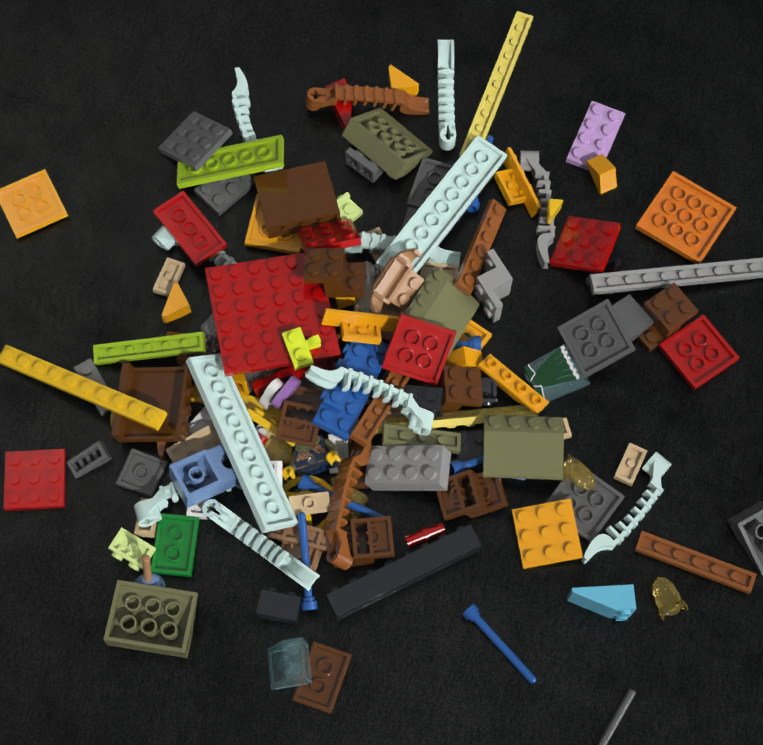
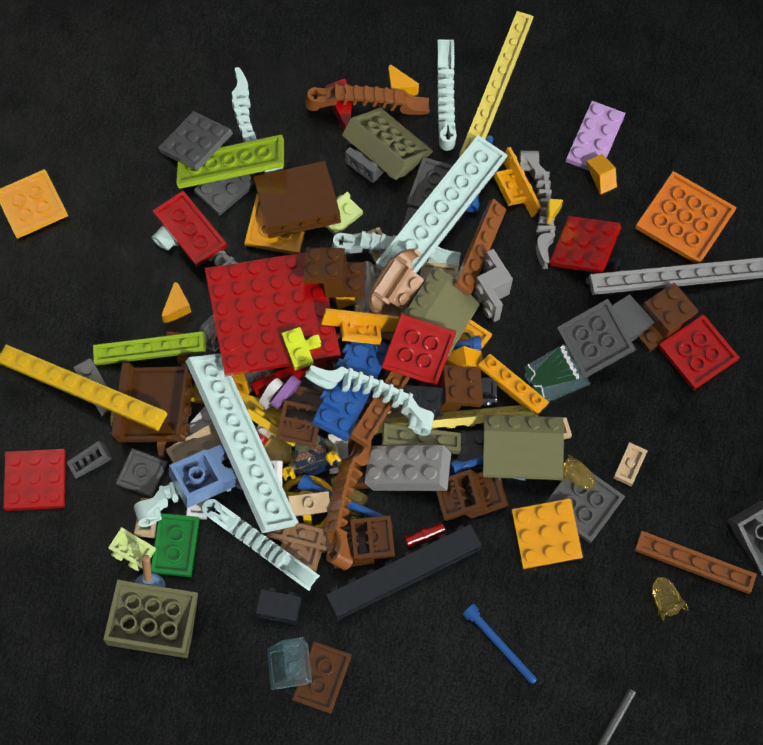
tan plate [153,257,185,297] -> none
red plate [296,218,362,256] -> none
blue piece [298,512,317,610] -> none
medium azure slope [567,584,636,621] -> none
light aqua piece [582,452,672,565] -> none

